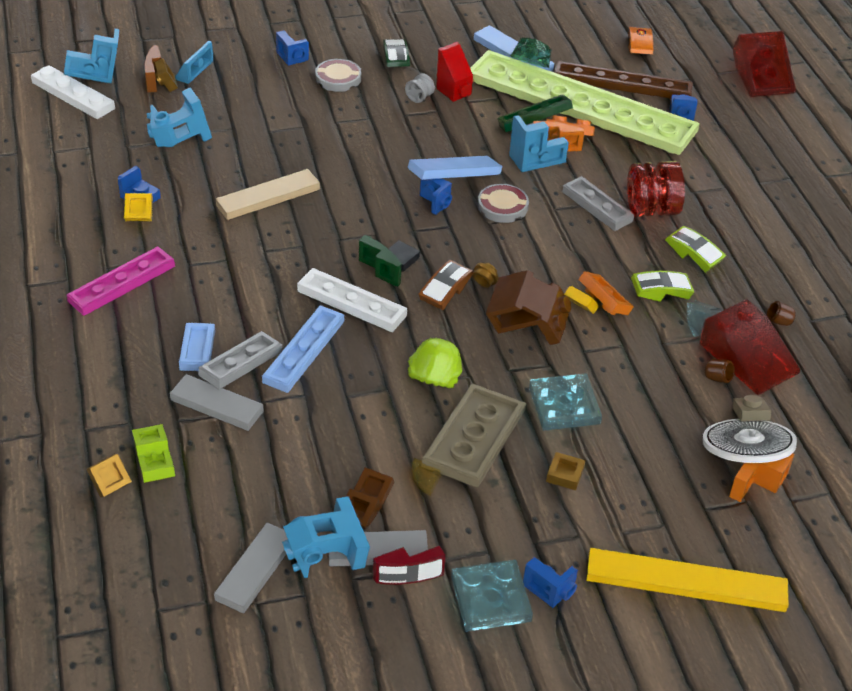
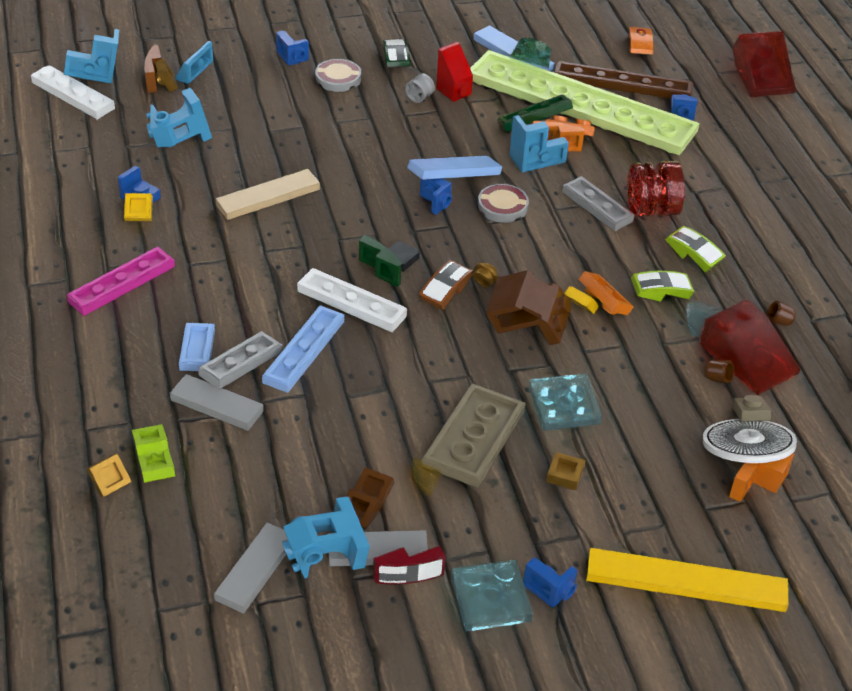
lime hair [408,338,462,388] -> none

